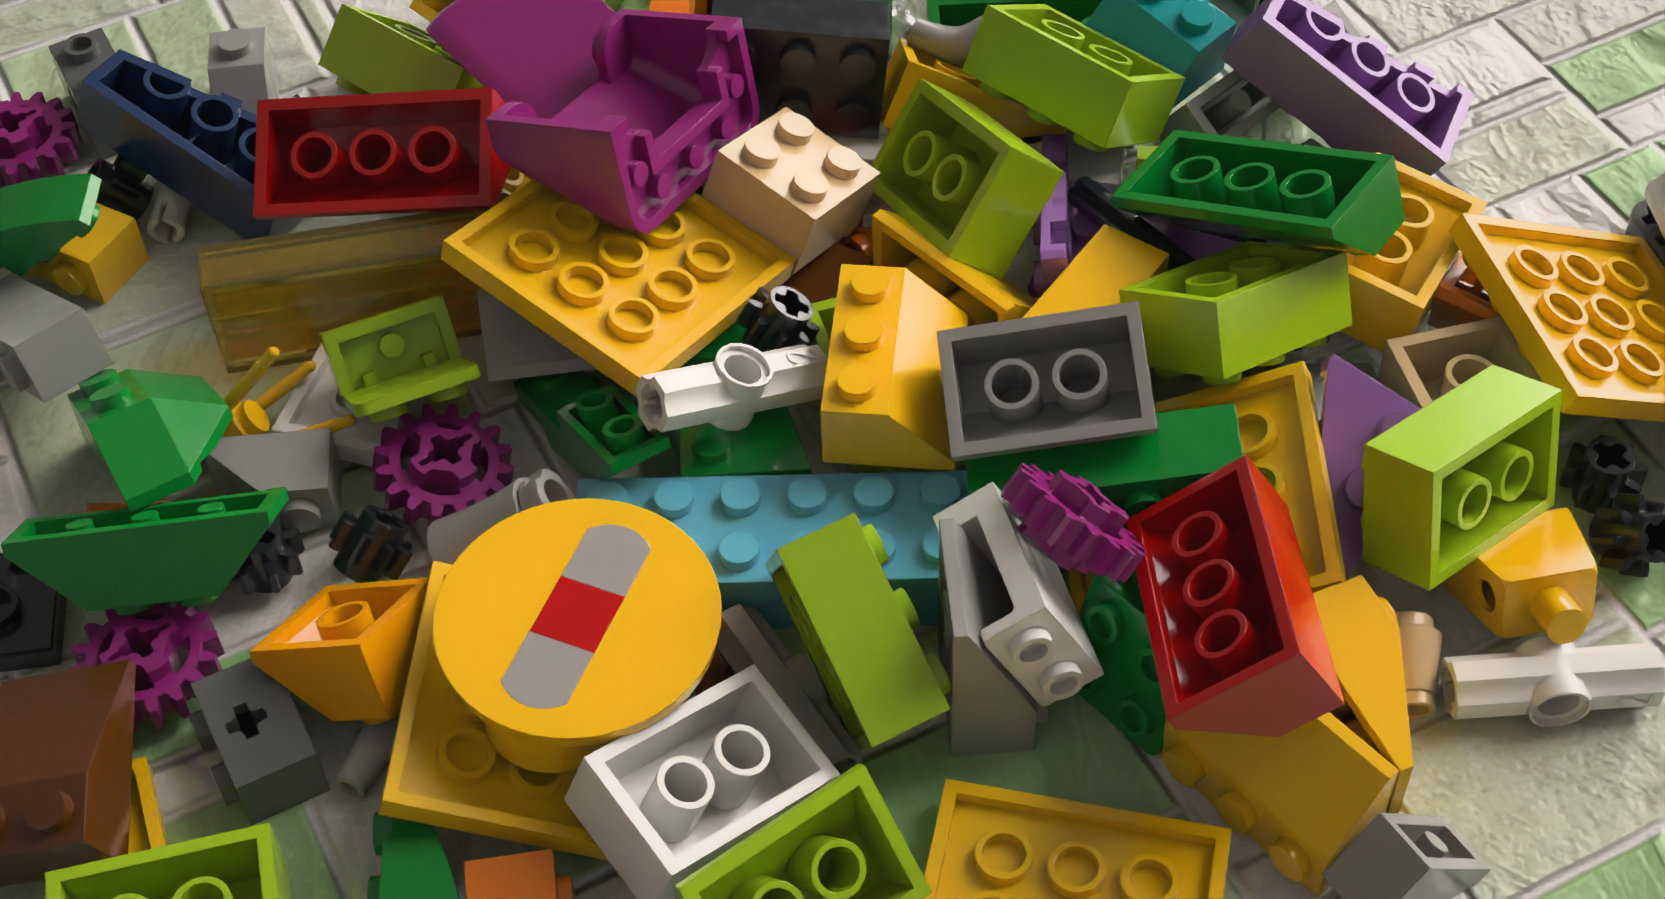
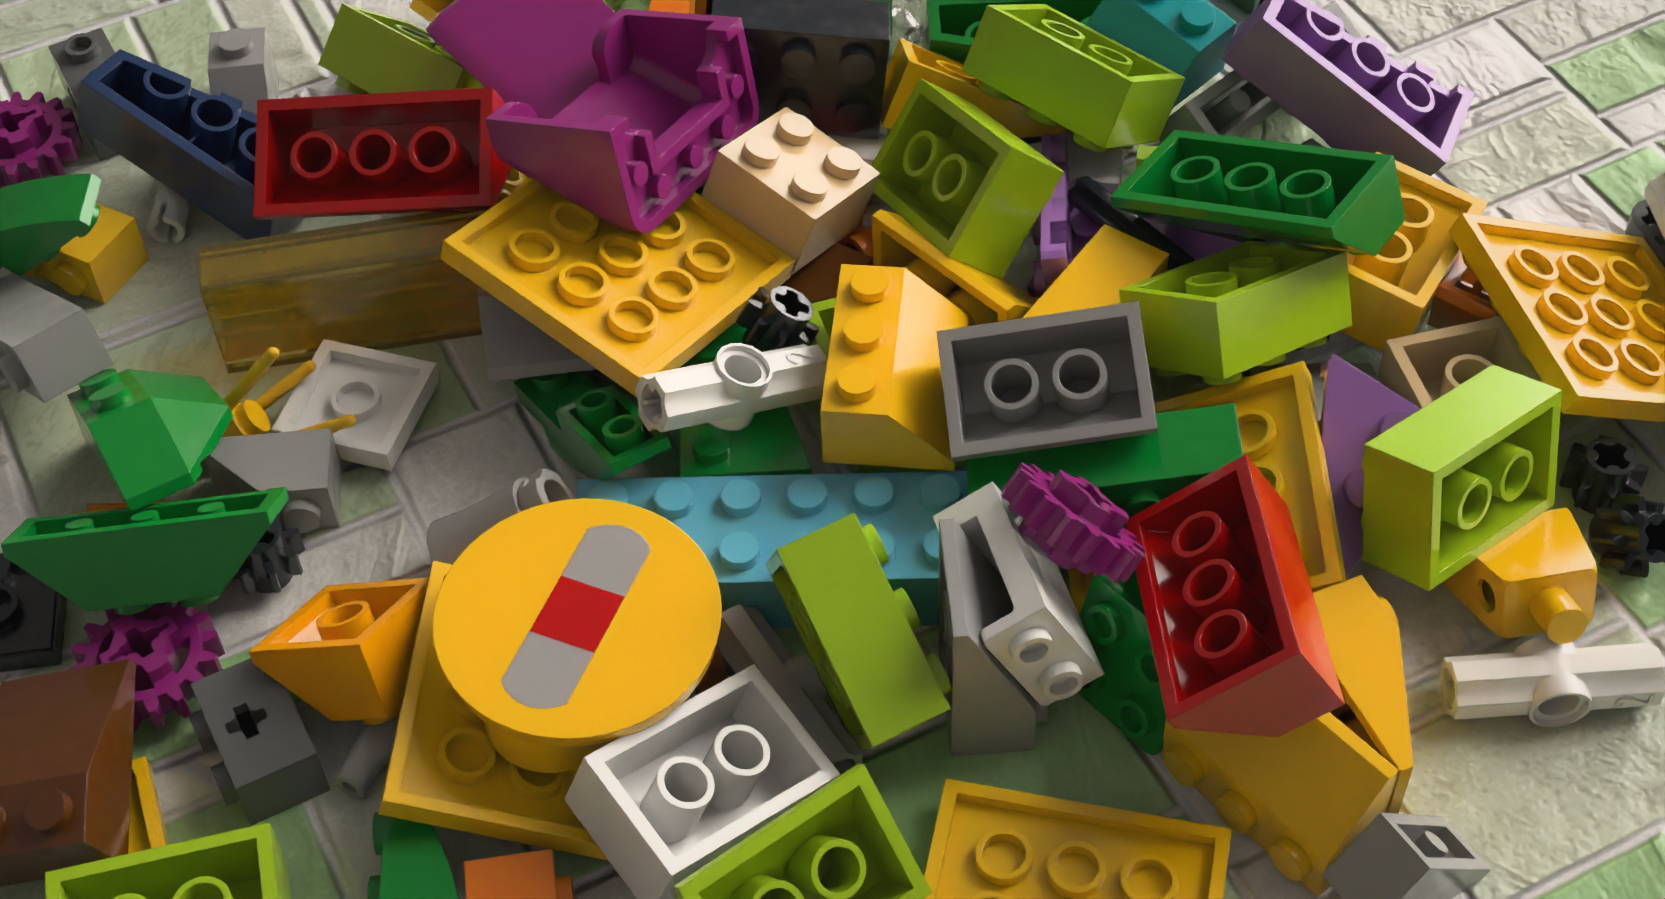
black gear [87,154,154,222] -> none
lime bracket [319,295,481,423] -> none
black gear [328,505,413,583] -> none
magenta gear [372,403,514,527] -> none
light grey arm [906,15,983,65] -> none
tan cone [1395,611,1442,719] -> none

